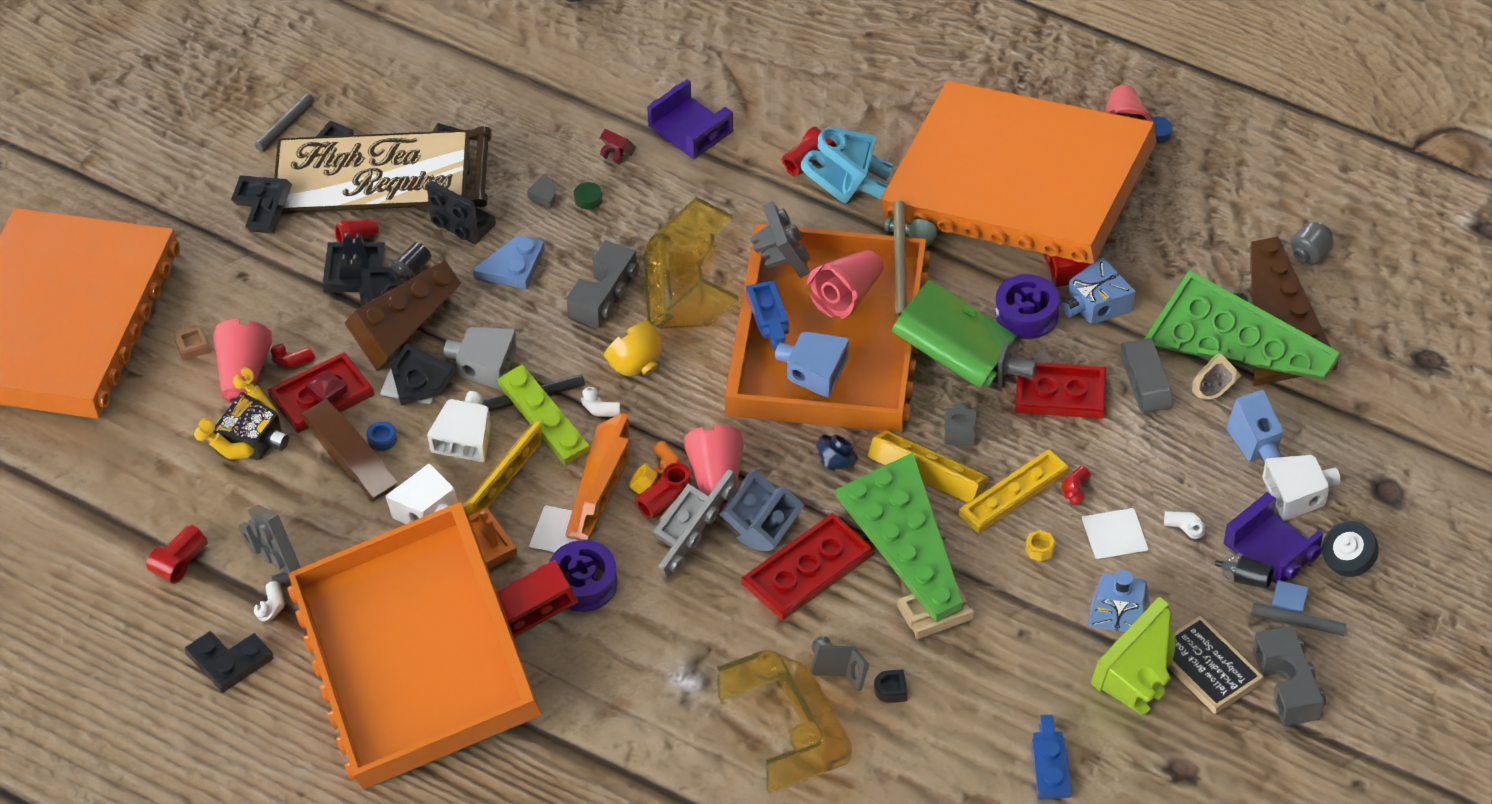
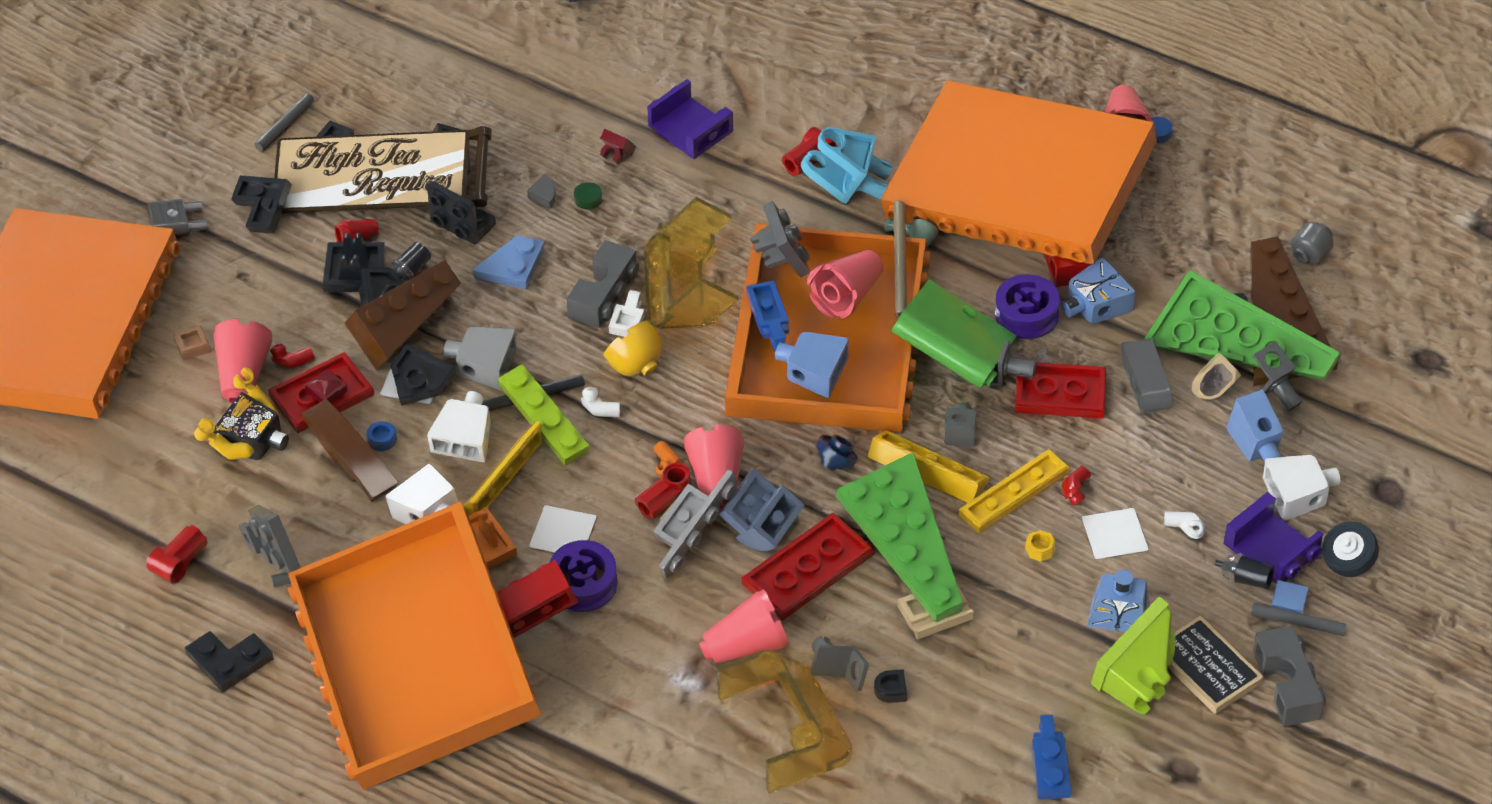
white arm [254,581,285,622] -> none
orange wedge [565,413,630,540] -> none
yellow tile [629,464,657,495] -> none
none -> dark grey piece [147,199,208,237]
none -> white plate [608,290,645,337]
none -> coral cone [699,589,790,663]
none -> dark grey bracket [1253,342,1303,412]

